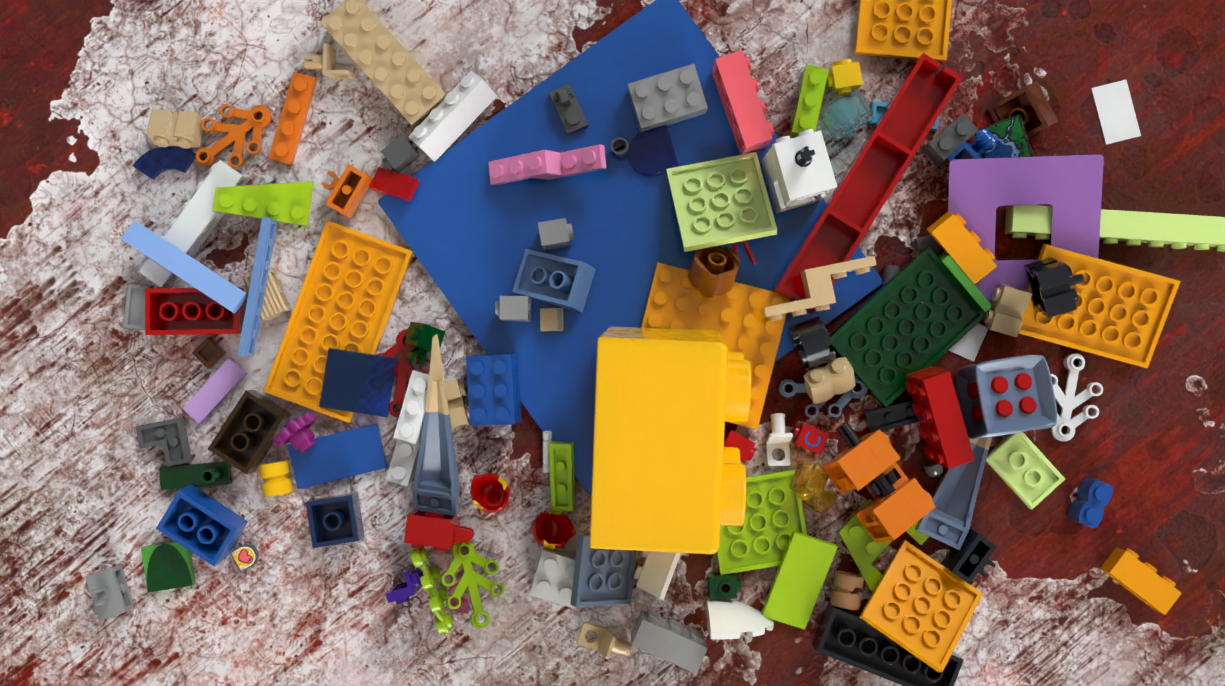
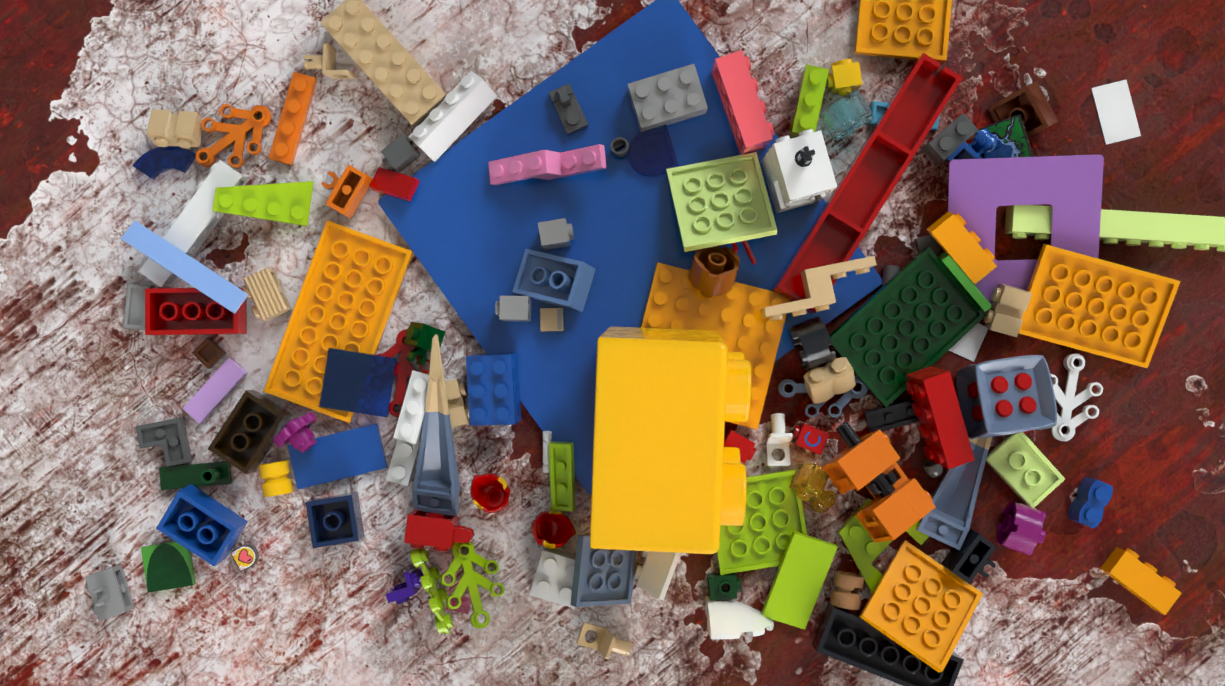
medium blue tile [237,217,278,357] -> none
light grey brick [631,609,708,674] -> none
black brick [1024,258,1084,318] -> none
none -> magenta brick [996,501,1046,555]

